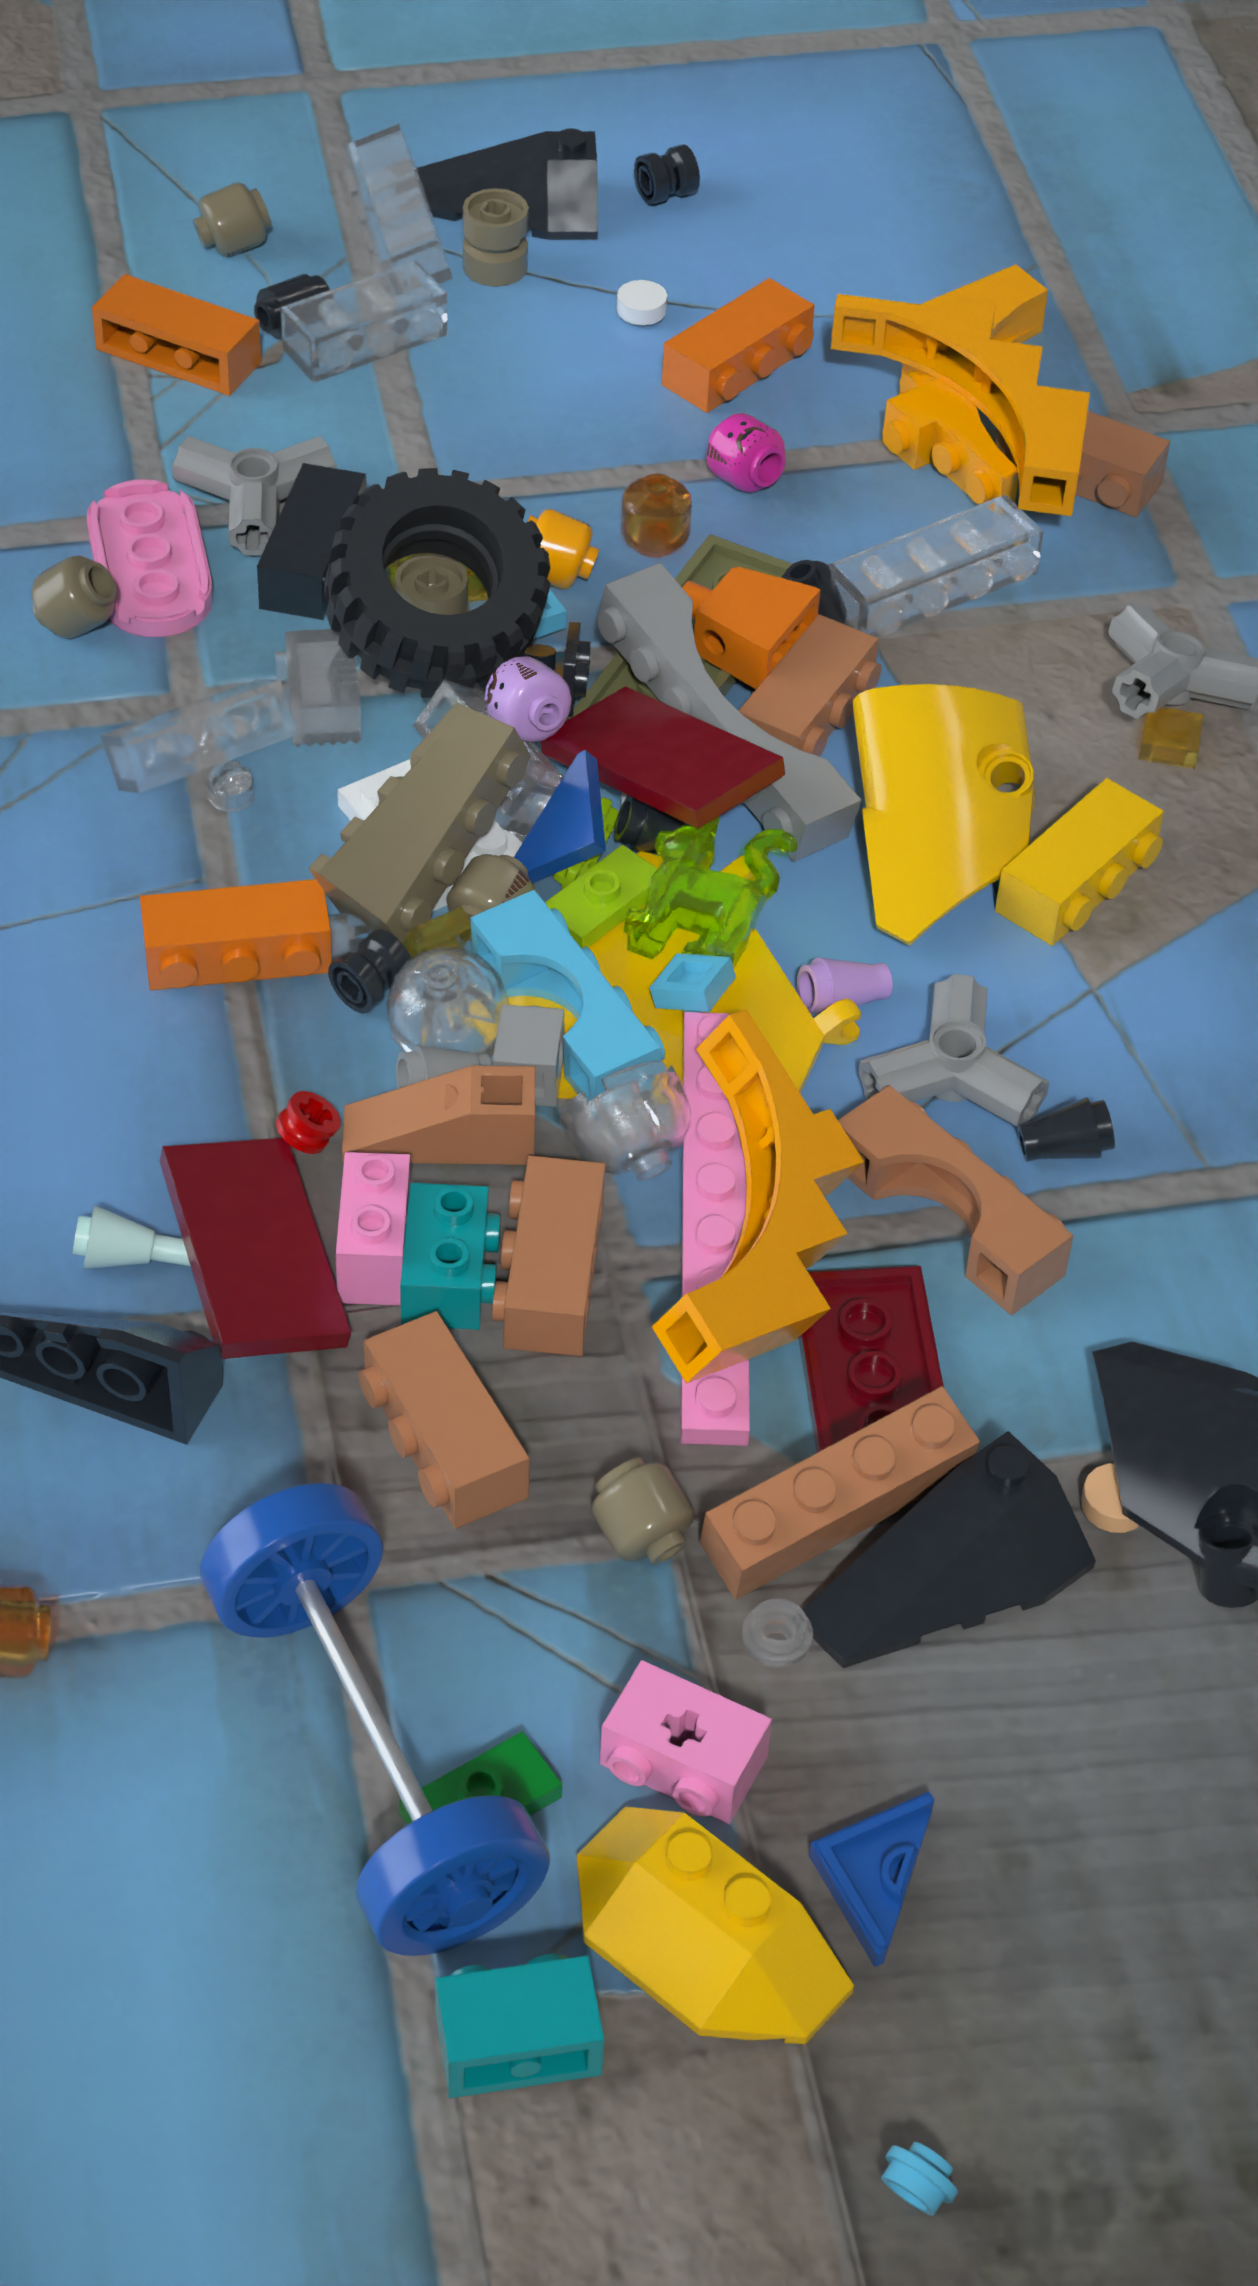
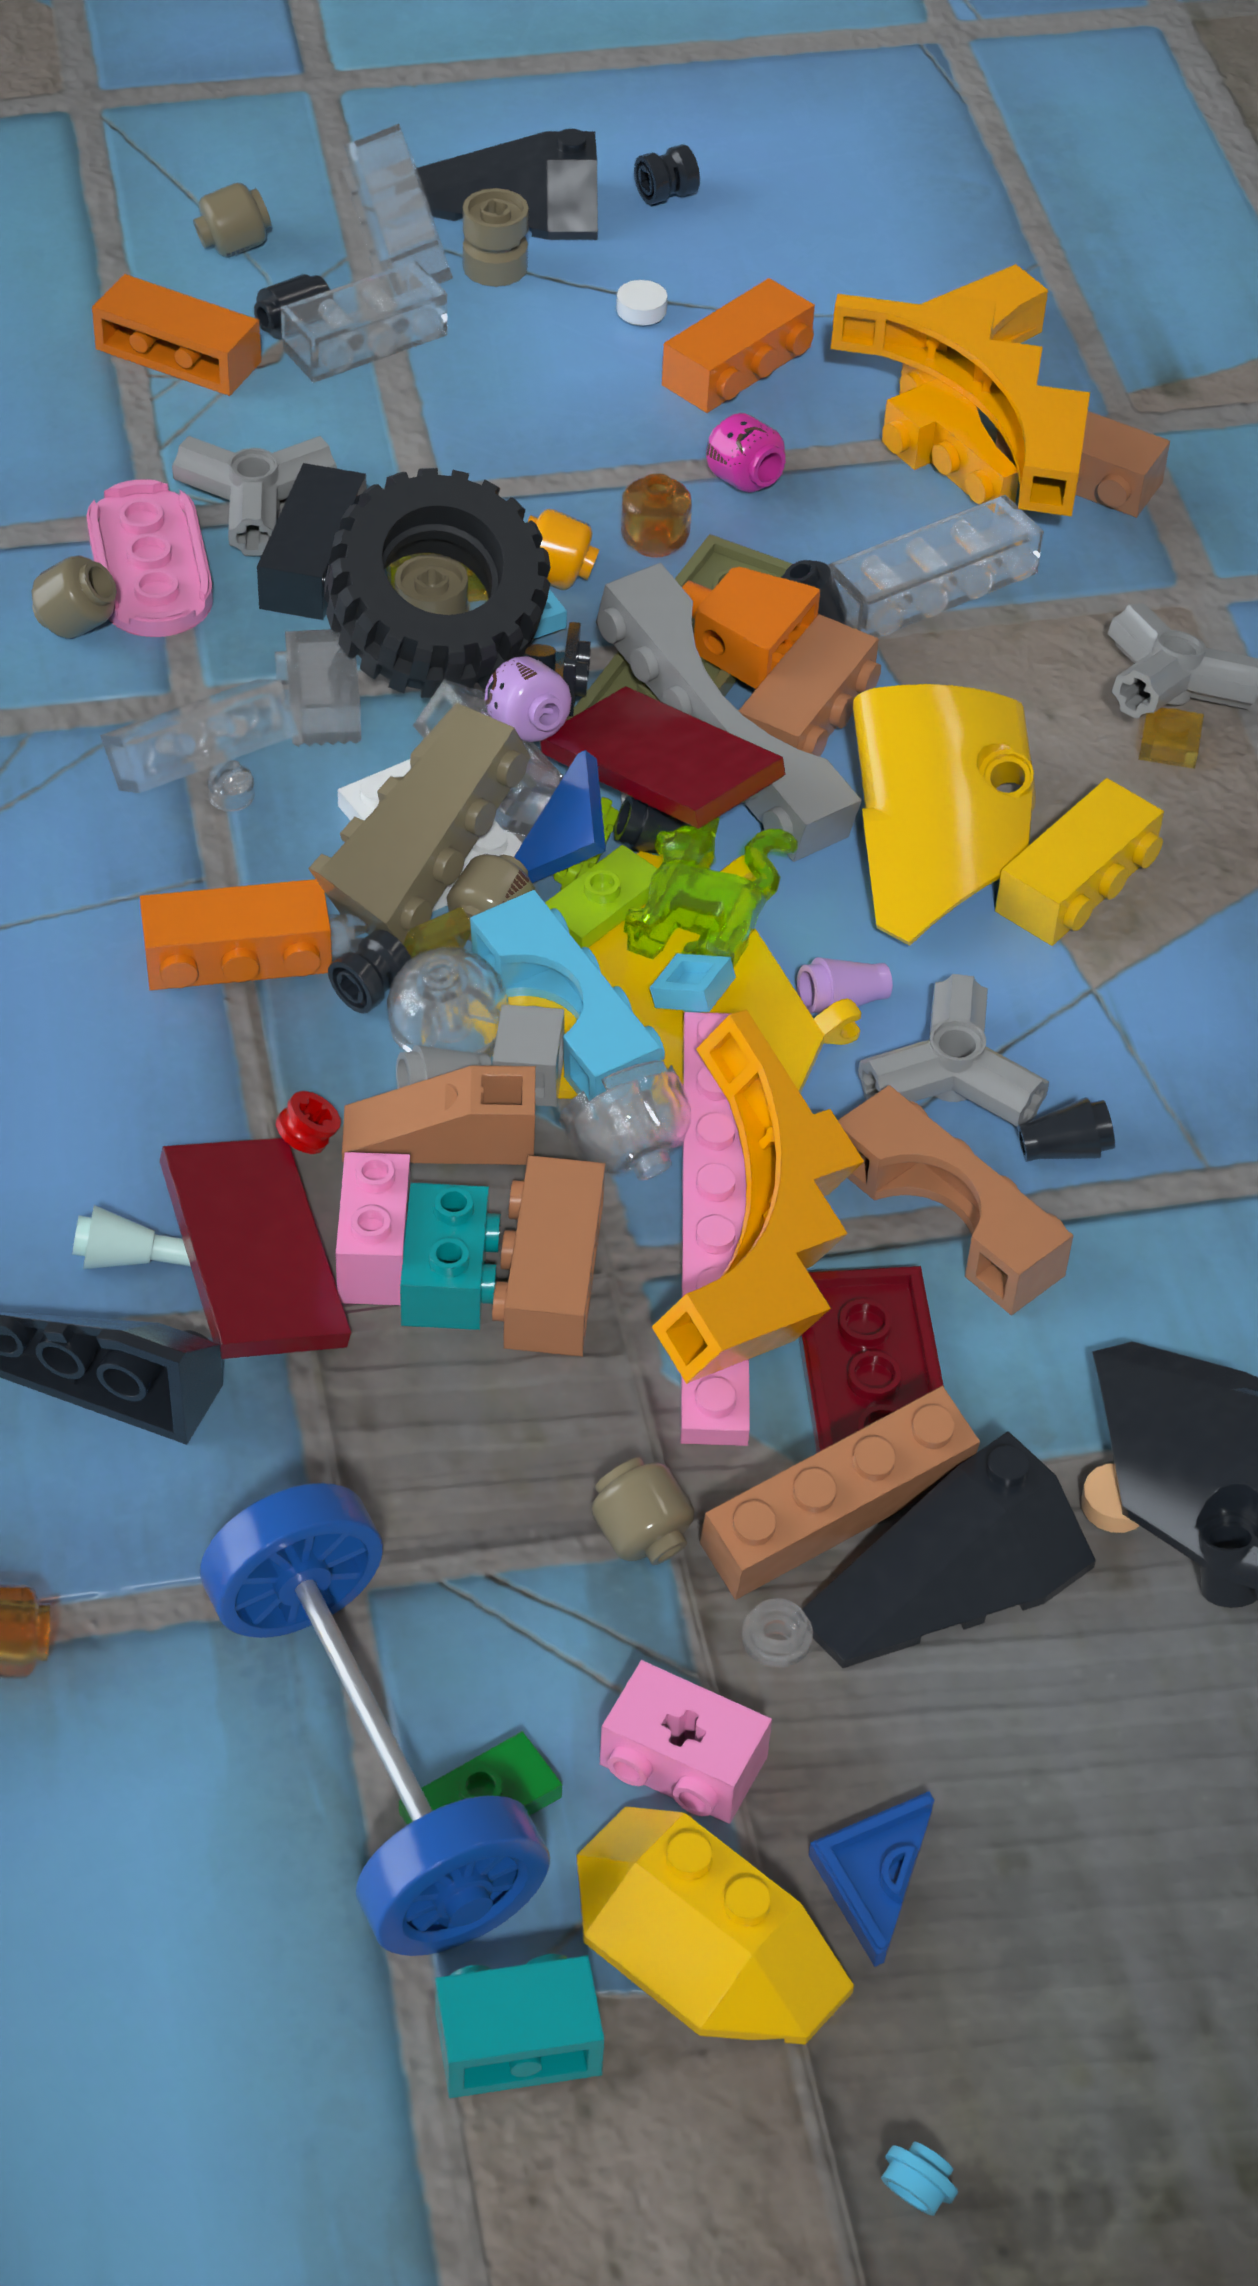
nougat brick [358,1311,530,1529] -> none

